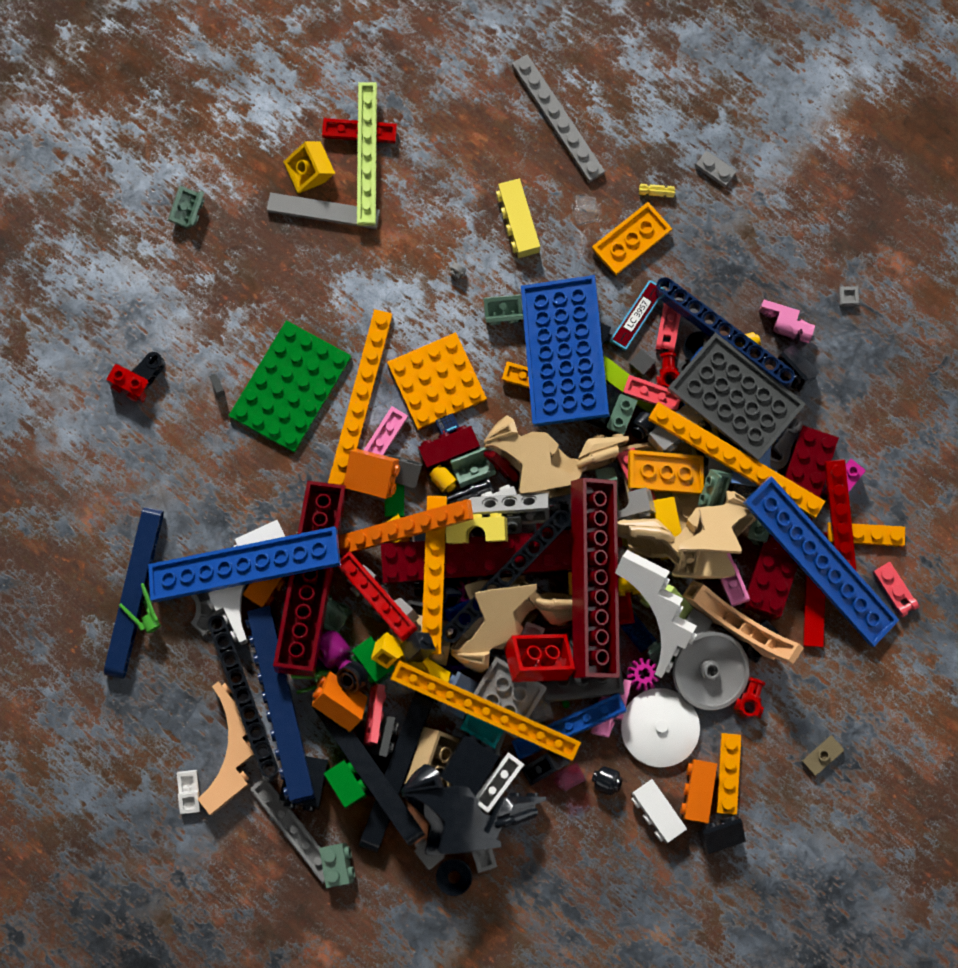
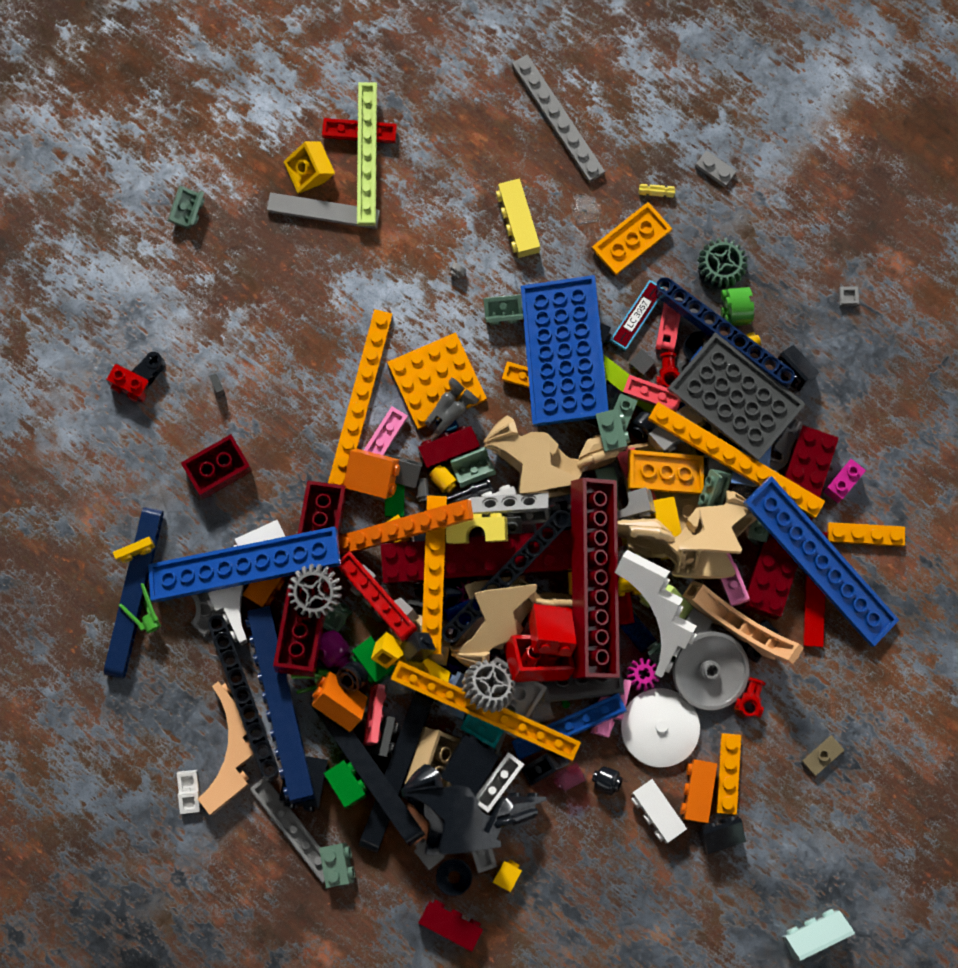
green plate [228,320,352,453] -> none
dark red plate [483,449,520,482] -> none
bright pink plate [759,300,815,343] -> none
red plate [824,459,857,572] -> none
coral plate [872,562,919,617] -> none
none -> yellow plate [113,537,155,563]
none -> dark red brick [181,434,252,500]
none -> light grey gear [288,564,342,618]
none -> dark grey pin [416,478,431,503]
none -> dark red brick [418,899,483,952]
none -> dark grey piece [425,377,479,436]
none -> light grey gear [462,660,516,713]
none -> yellow brick [493,859,522,892]
none -> red brick [528,604,577,657]
none -> sand green bracket [595,409,630,452]
none -> sand green gear [697,238,748,288]
none -> bright green brick [721,287,754,326]
none -> light aqua slope [782,909,855,961]

